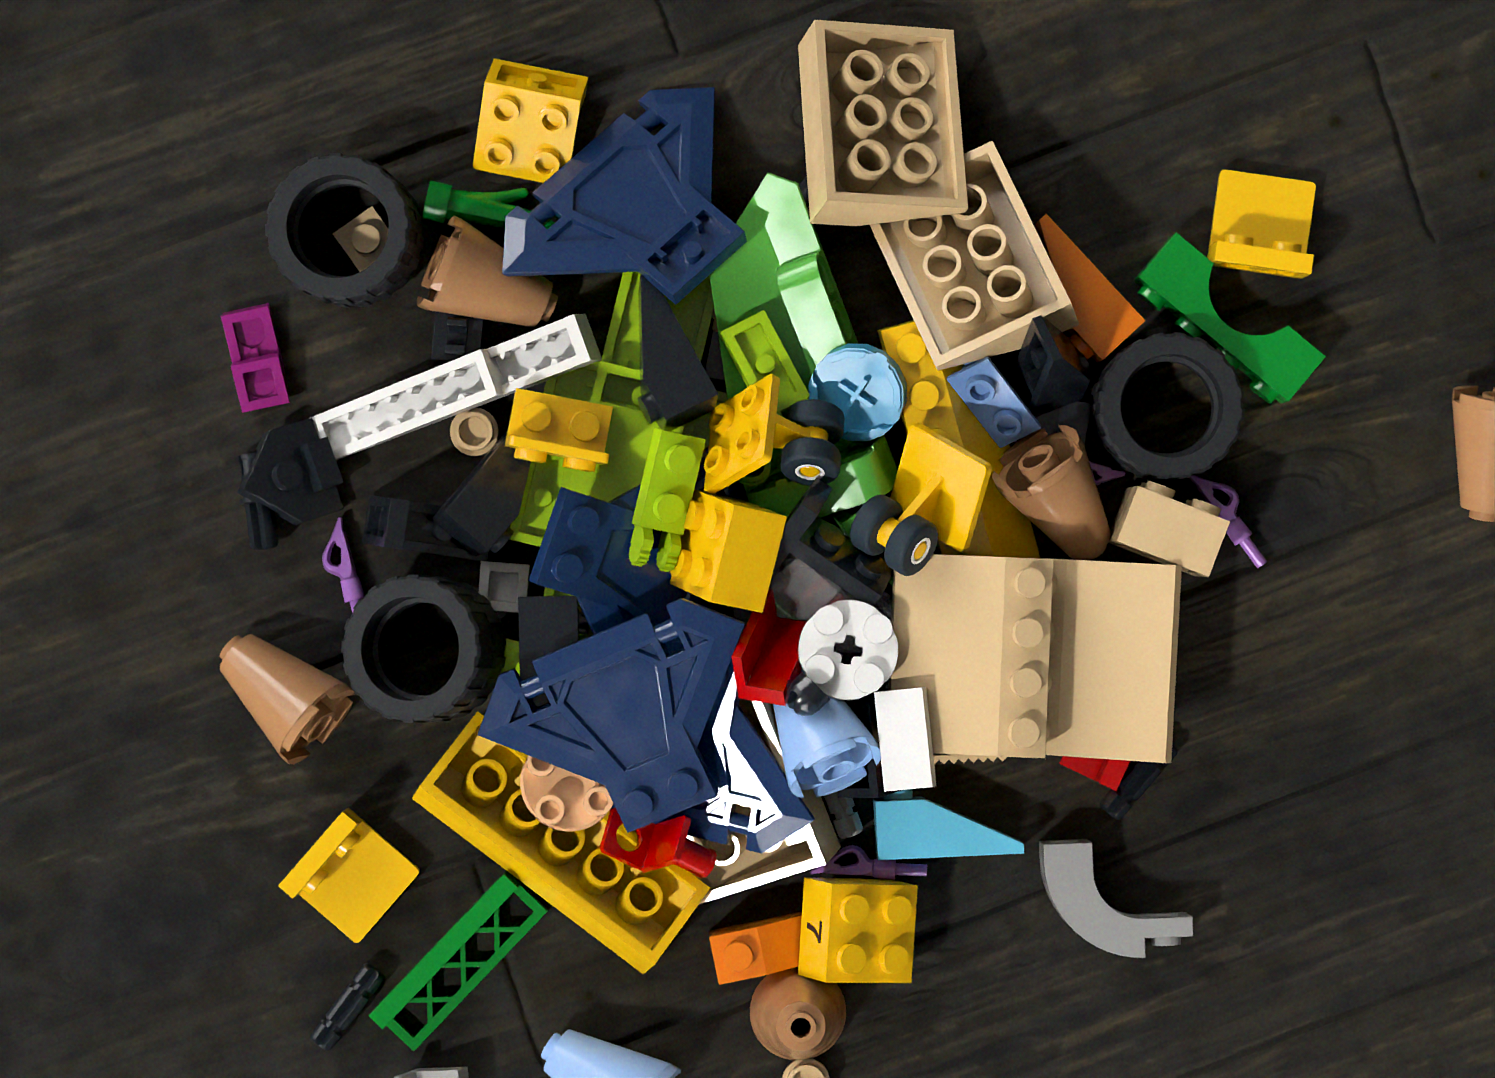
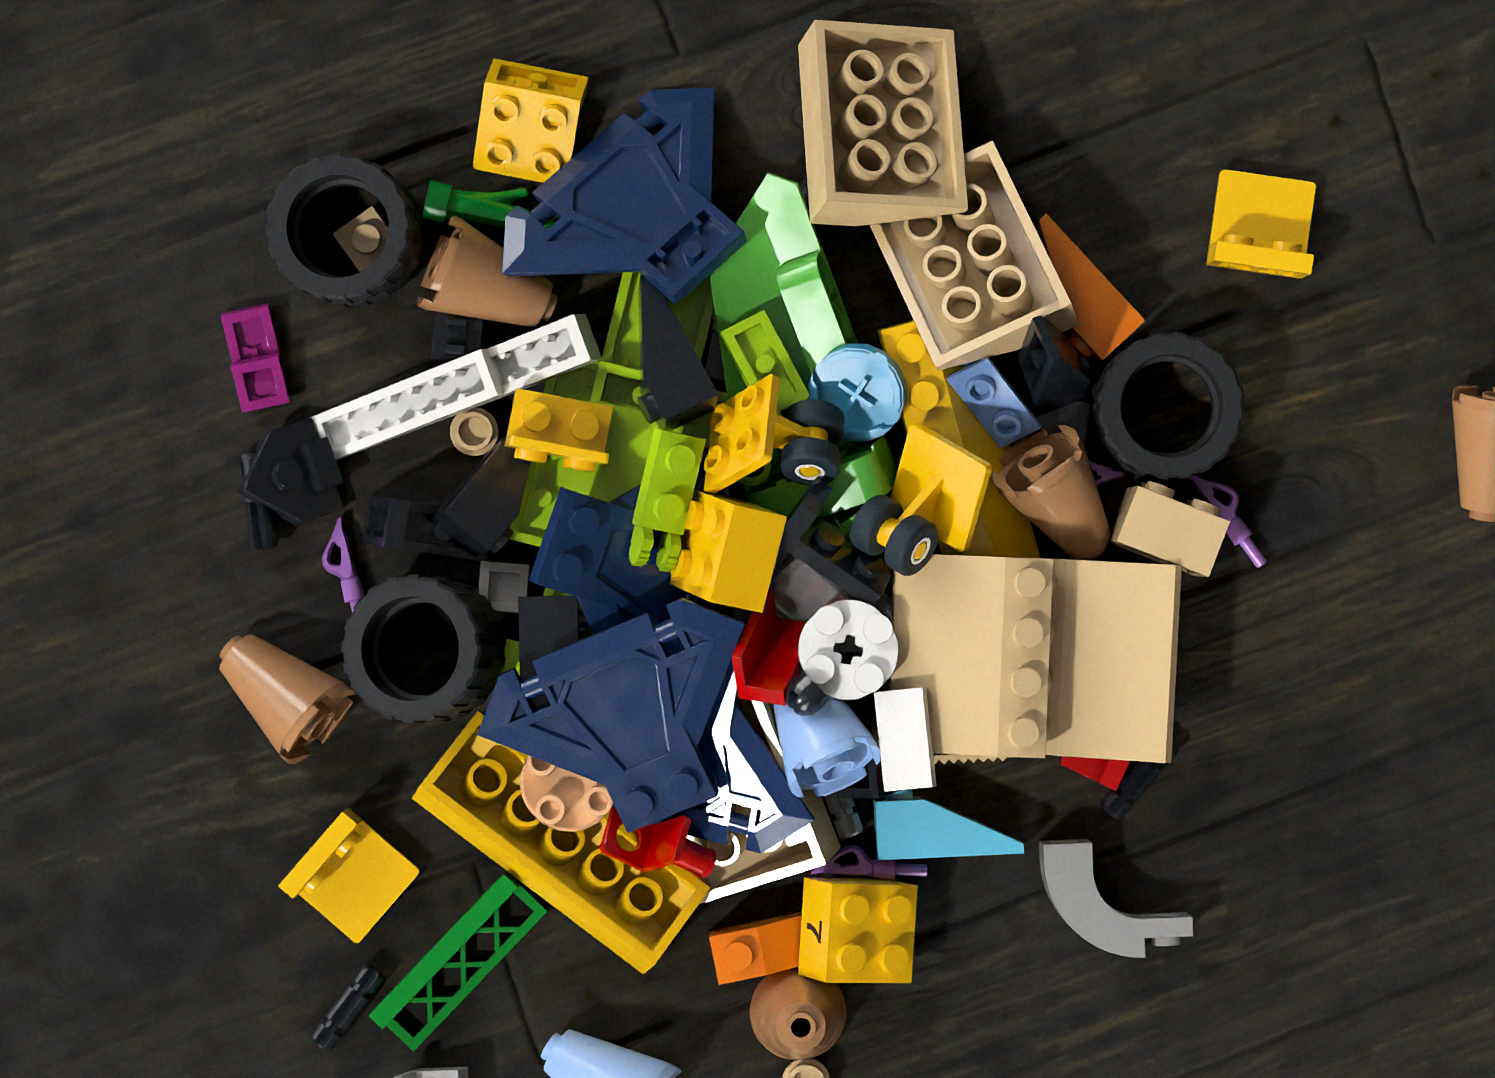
green arch [1133,232,1326,404] -> none

